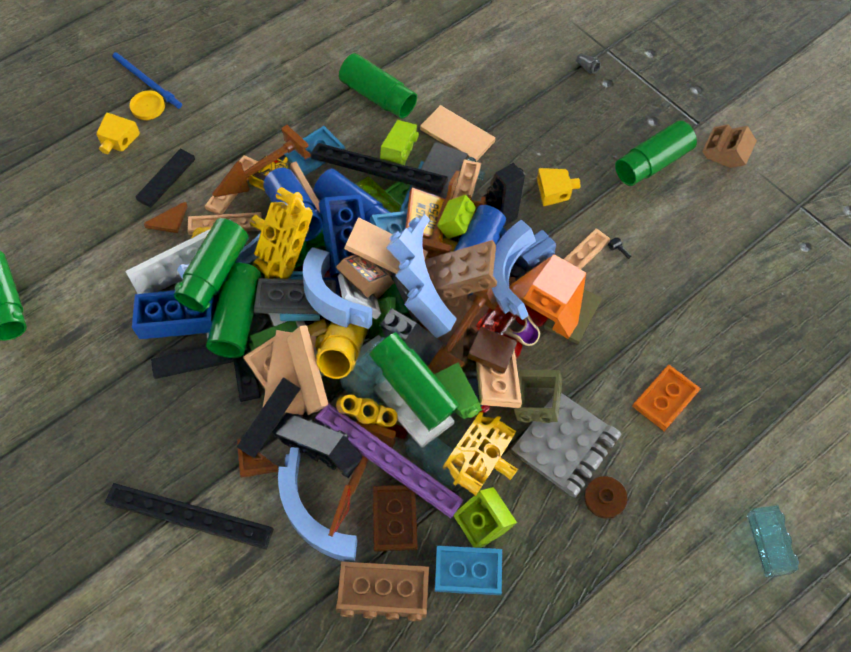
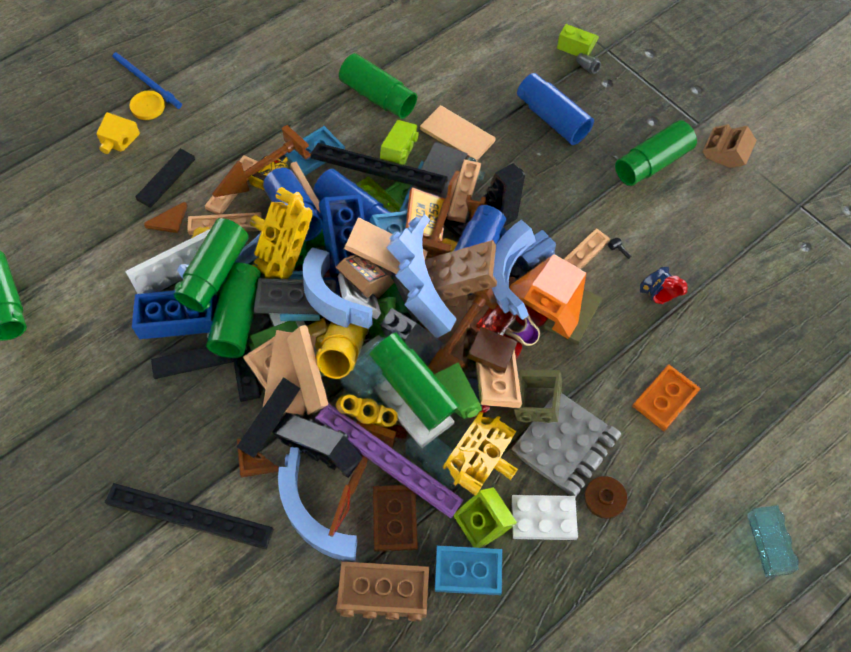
lime brick [437,195,476,239] -> none
yellow torso [537,168,580,206] -> none
none -> white plate [511,495,578,540]
none -> blue piece [517,73,594,145]
none -> lime slope [557,24,599,56]
none -> piece [640,267,688,304]

